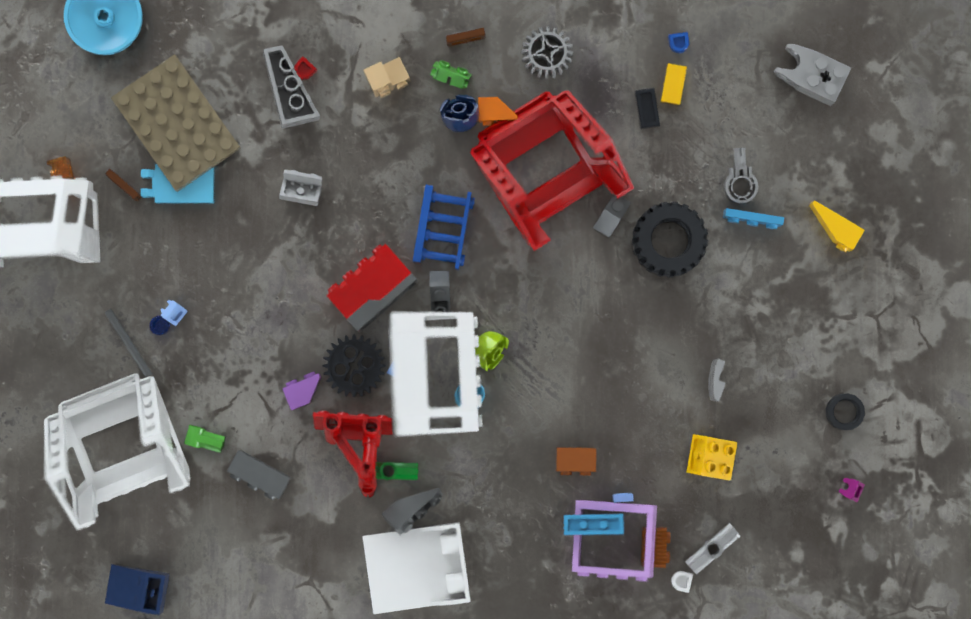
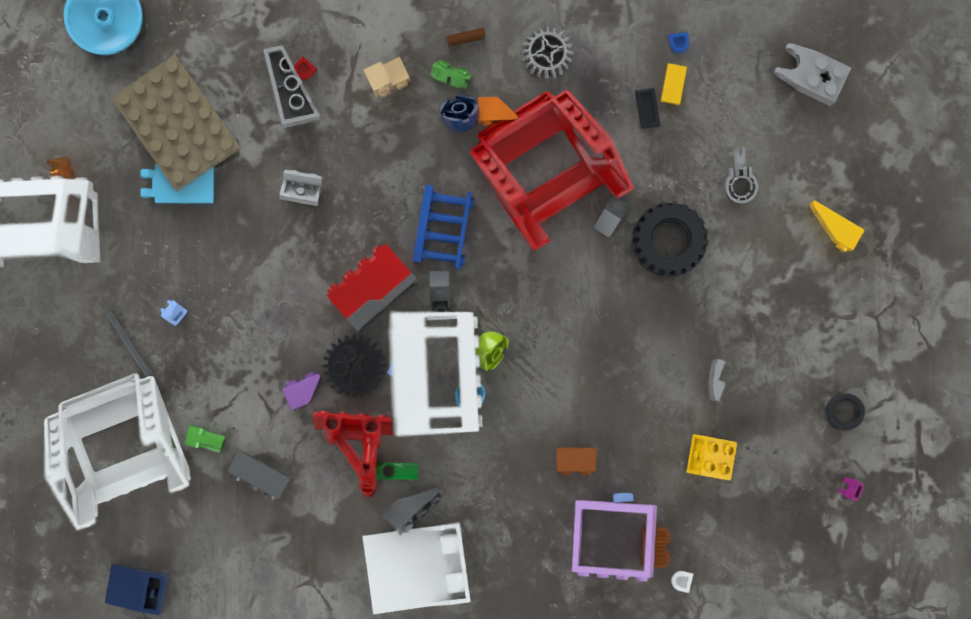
reddish brown tile [105,169,141,201] -> none
clear blue tile [150,316,170,335] -> none
dark azure plate [564,514,624,535] -> none
light grey piece [685,523,740,575] -> none
dark azure plate [723,208,784,229] -> none

